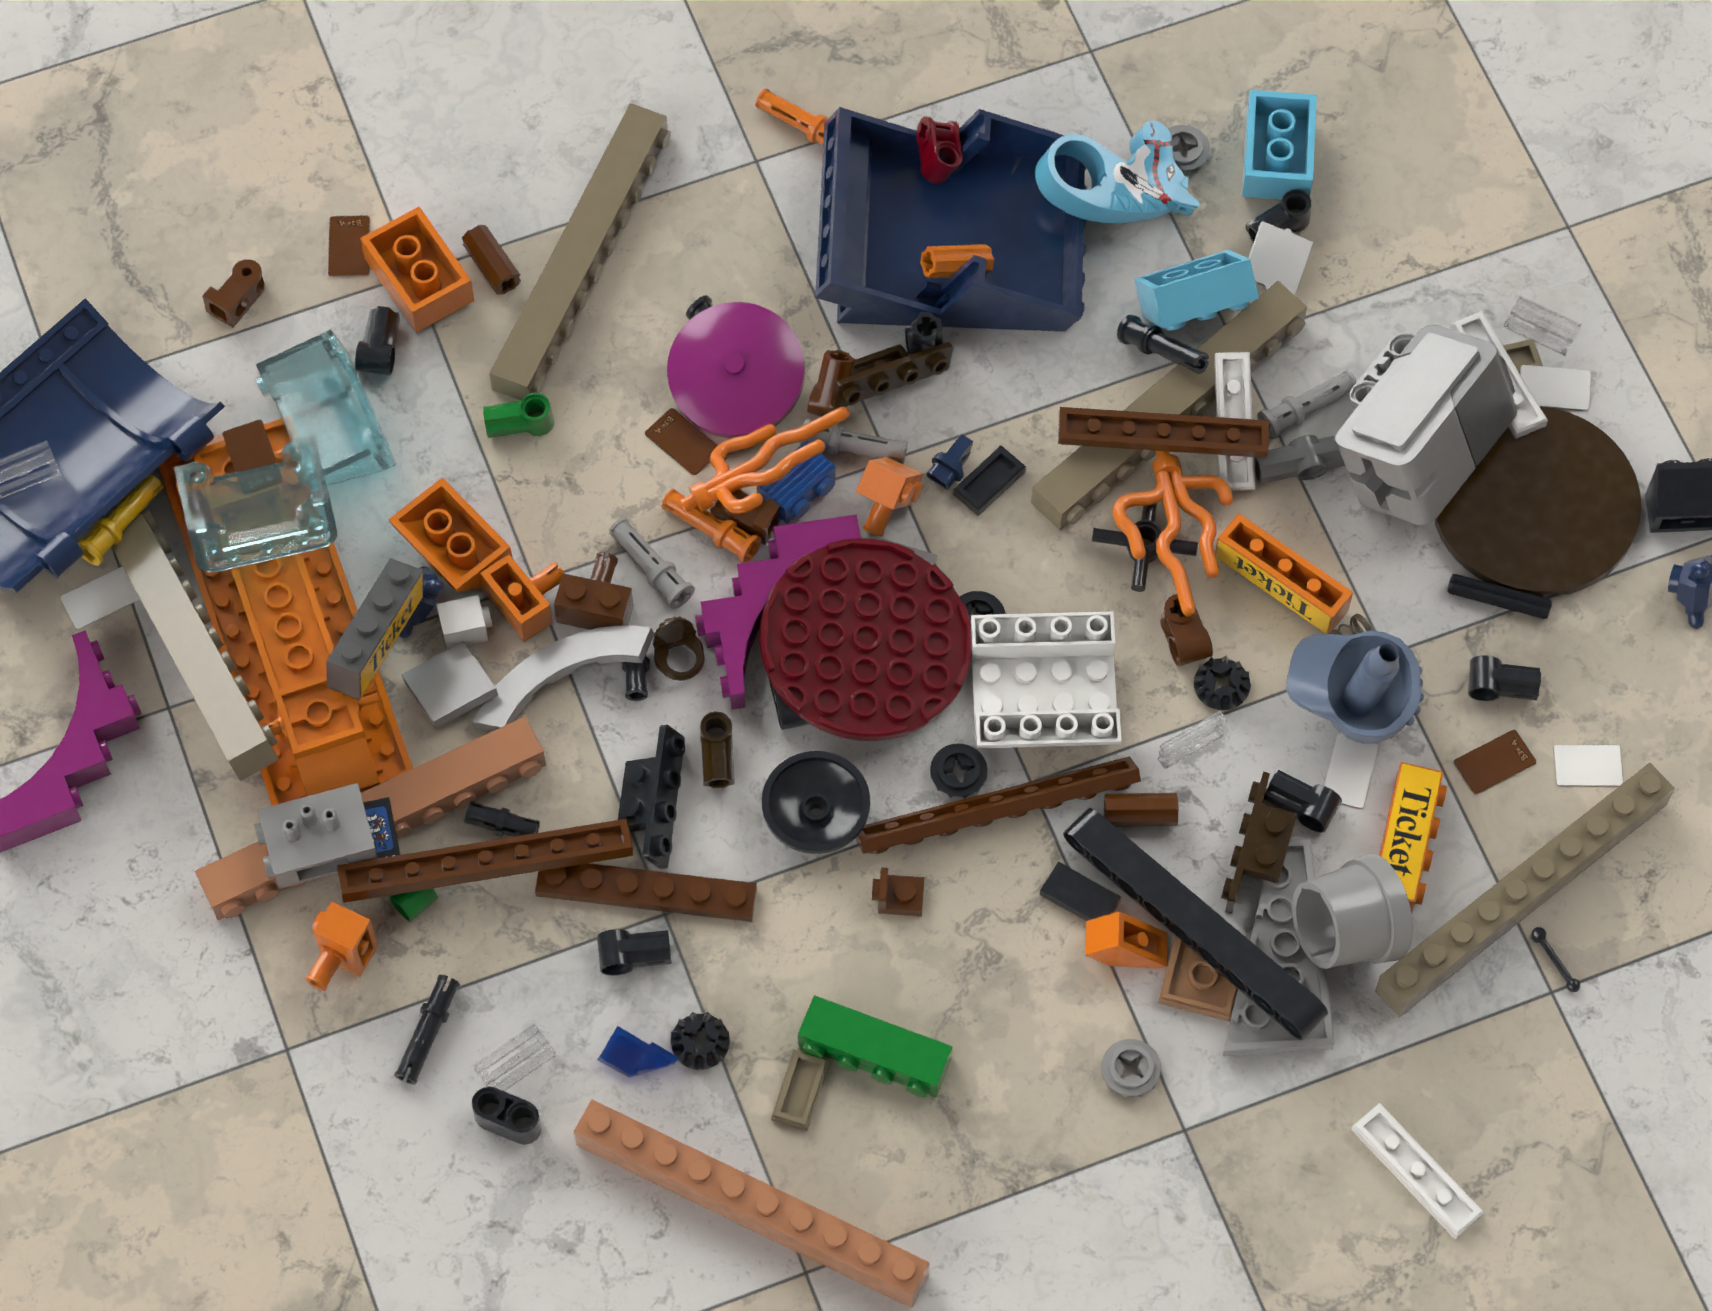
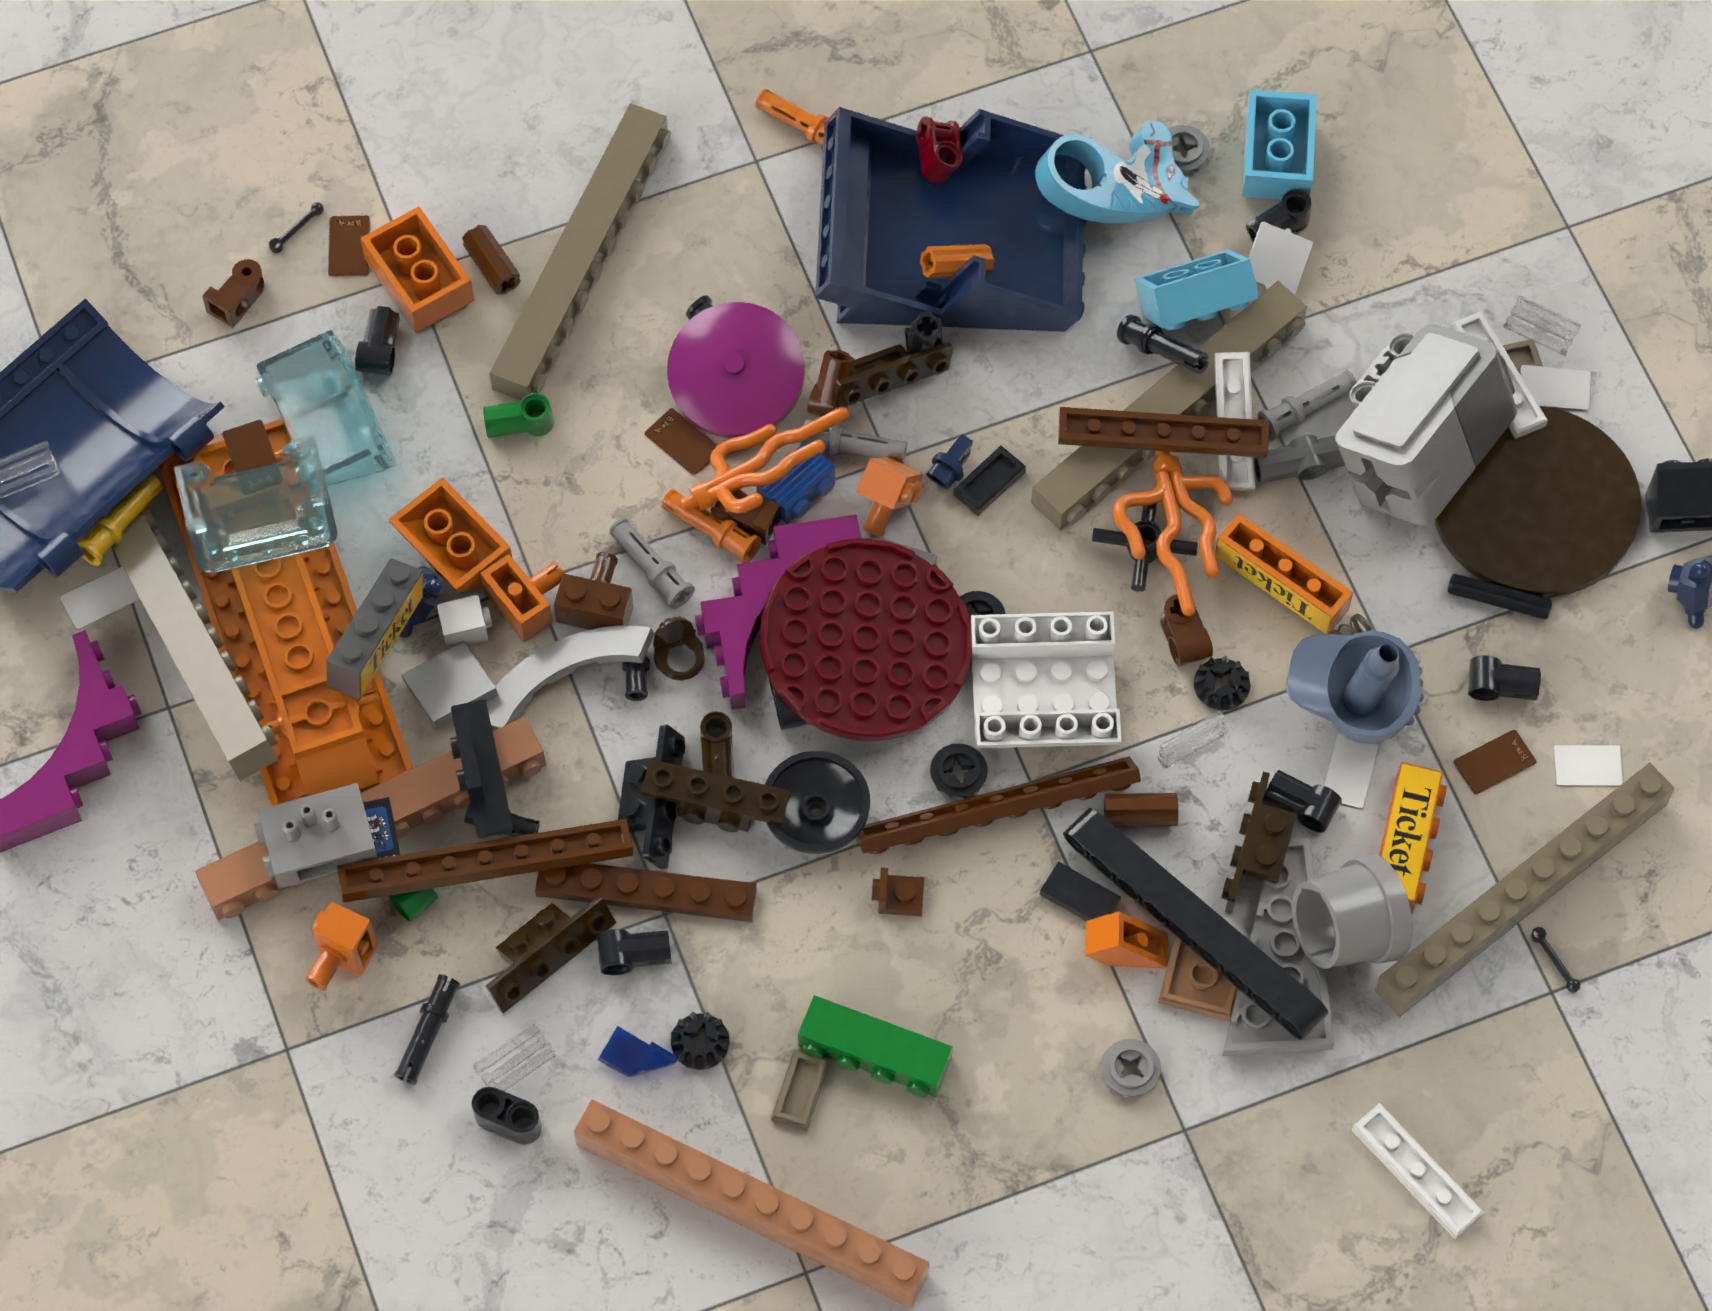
none -> black hinge [269,202,324,253]
none -> black bracket [449,699,513,838]
none -> dark brown bracket [485,895,617,1013]
none -> dark brown bracket [641,759,791,832]

